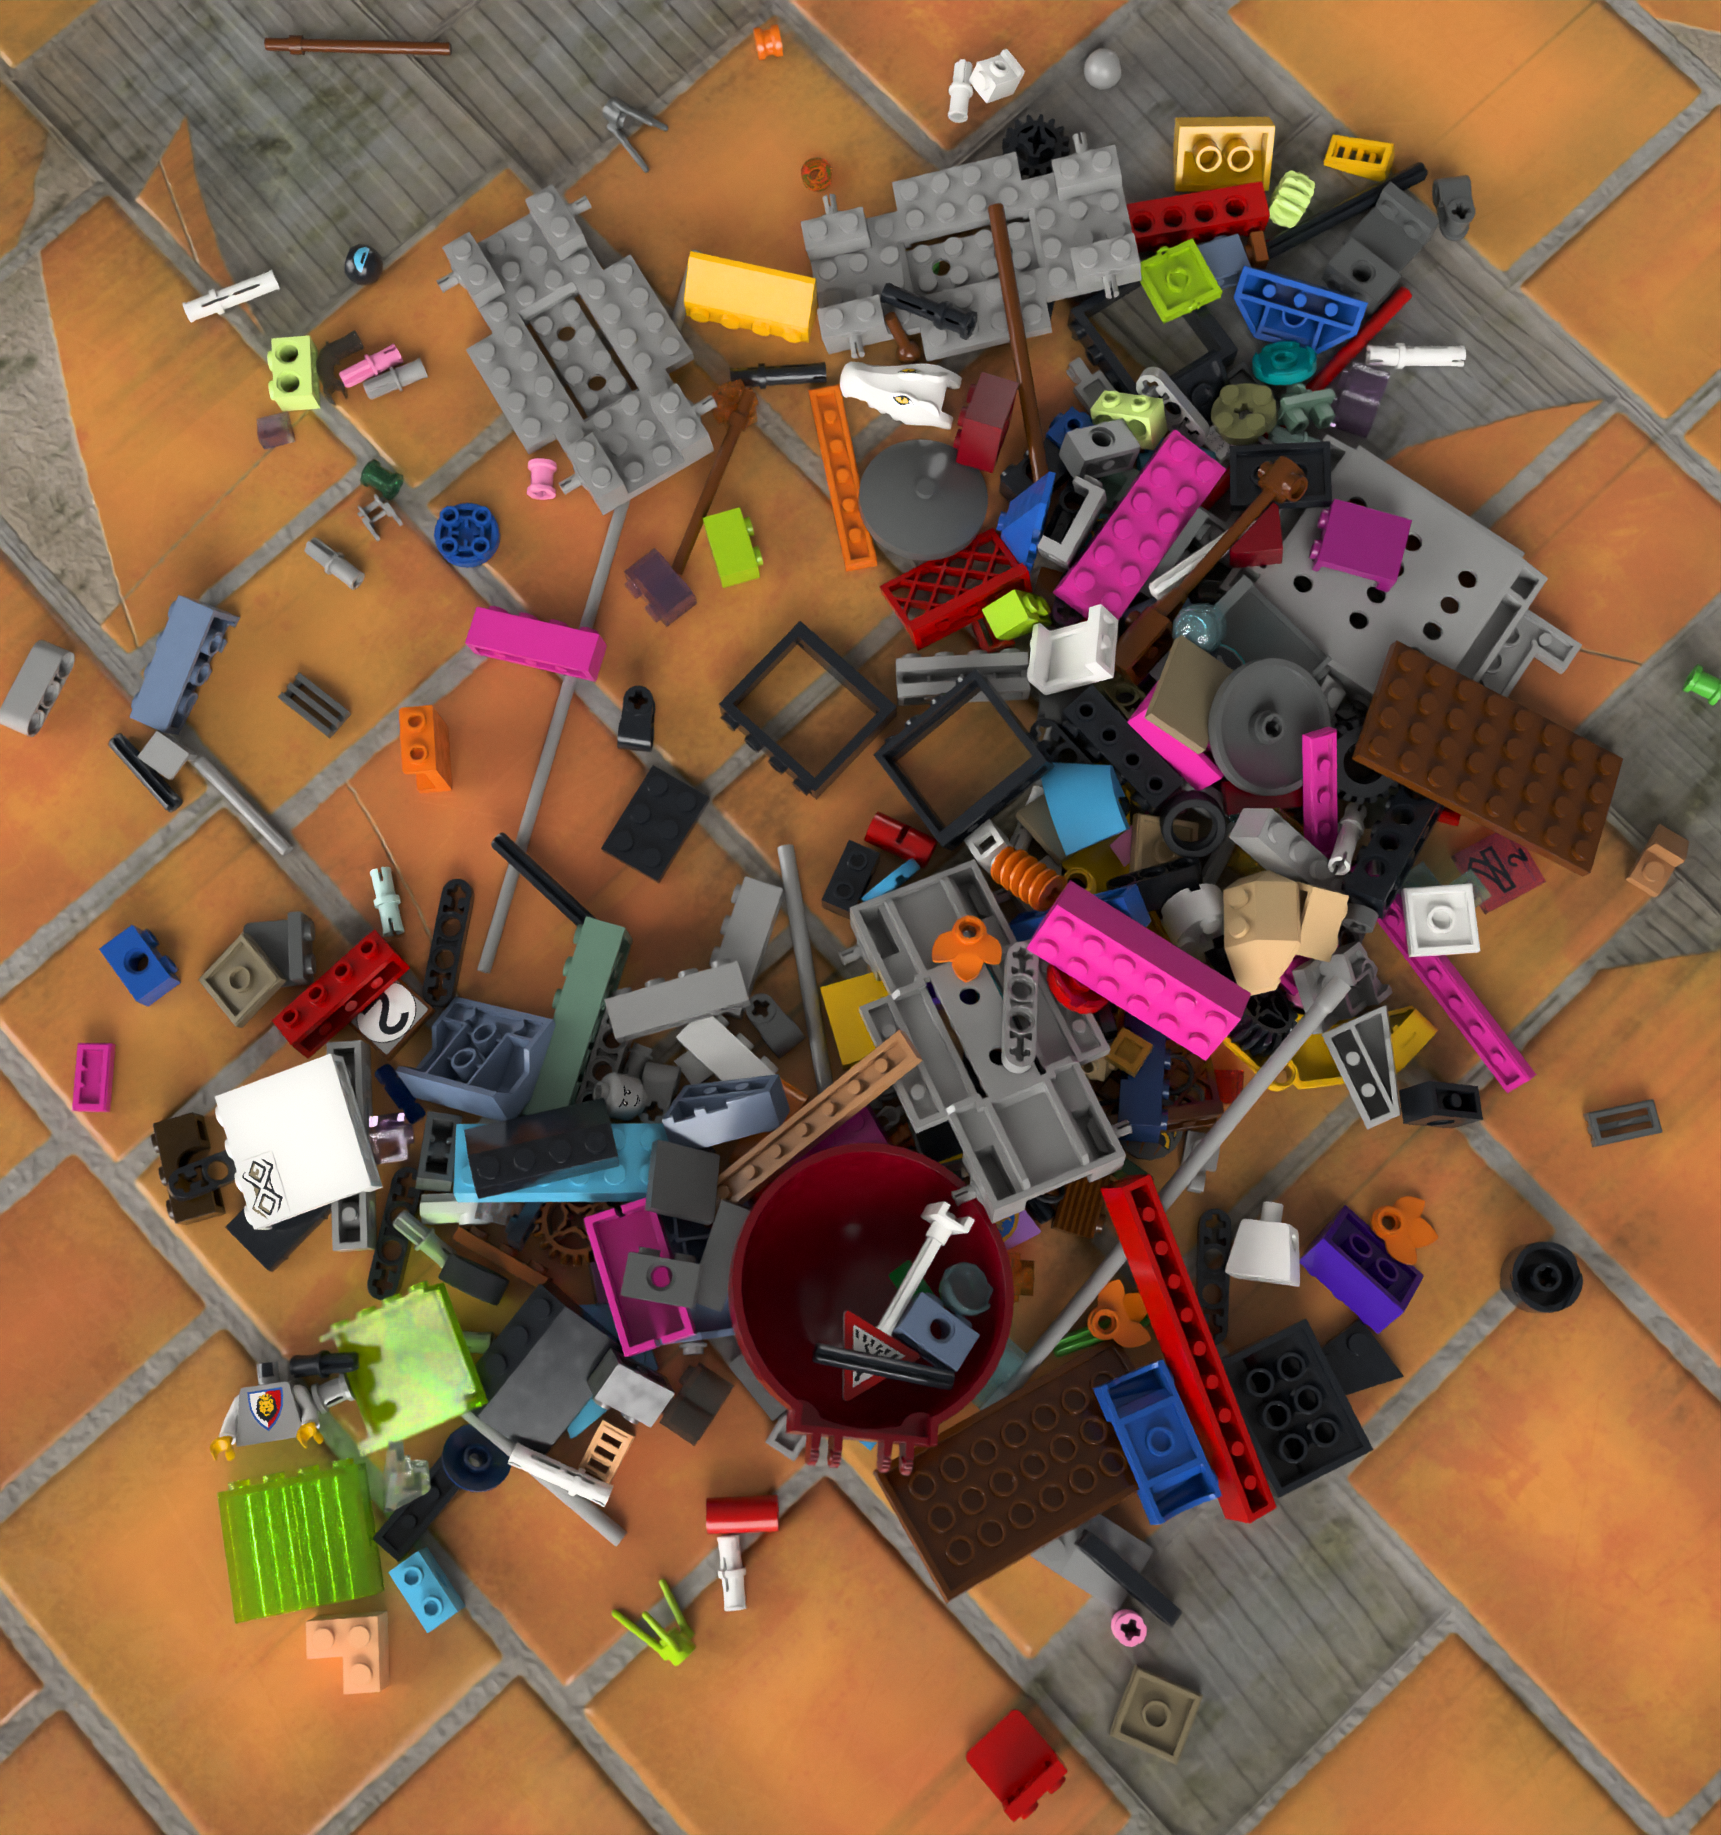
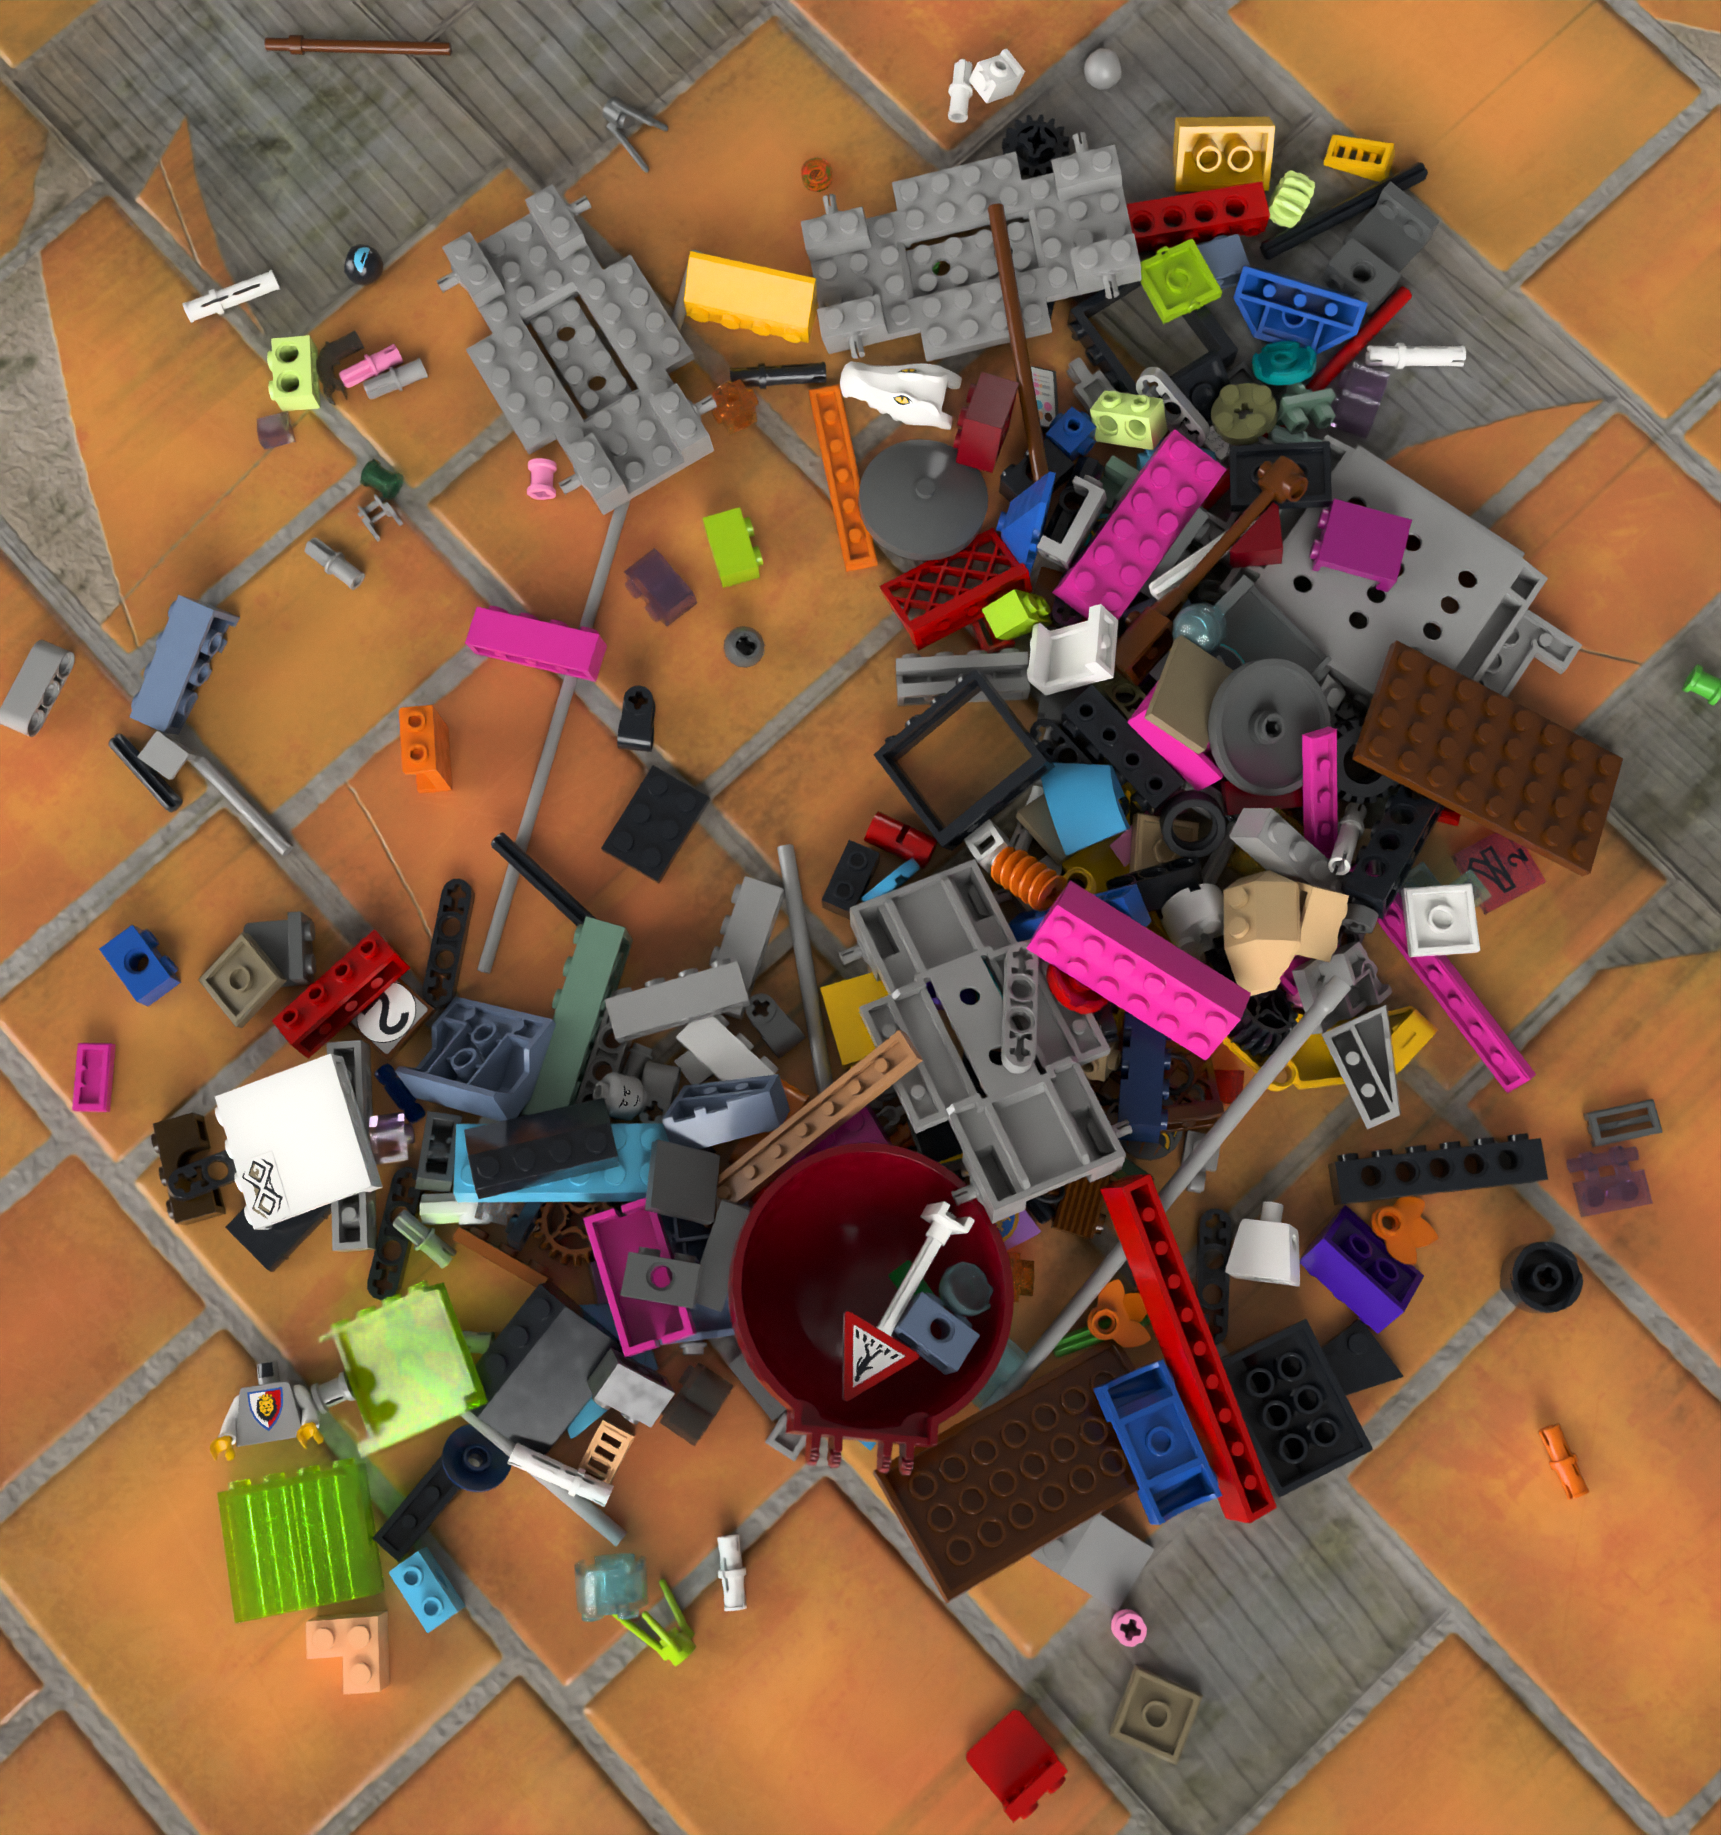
dark grey tile [278,672,351,739] -> none
black axle [290,1350,360,1378] -> none
light aqua pin [370,867,405,937] -> none
clear slope [382,1441,431,1512] -> none
blue tile [434,503,500,568] -> none
black tyre [438,1252,509,1306] -> none
reddish brown bar [670,389,756,575] -> none
red pin [706,1495,779,1534] -> none
black window [719,621,897,800] -> none
orange wheel [753,24,783,61] -> none
black axle [812,1343,955,1390] -> none
black pin [881,283,977,340] -> none
reddish brown bar [884,312,921,365] -> none
orange plate [931,915,1002,982] -> none
dark grey brick [1058,418,1141,479] -> none
black beam [1074,1529,1183,1628] -> none
pearl gold plate [1104,1027,1153,1077] -> none
dark orange plate [1243,231,1269,270] -> none
black brick [1399,1081,1483,1129] -> none
dark grey piece [1432,175,1475,241] -> none
medium nougat slope [1625,824,1689,898] -> none
none -> clear light blue brick [574,1553,649,1622]
none -> dark grey piece [724,626,765,668]
none -> slope [1031,366,1059,434]
none -> black brick [1328,1133,1548,1205]
none -> orange pin [1538,1423,1590,1500]
none -> plate [1566,1146,1653,1217]

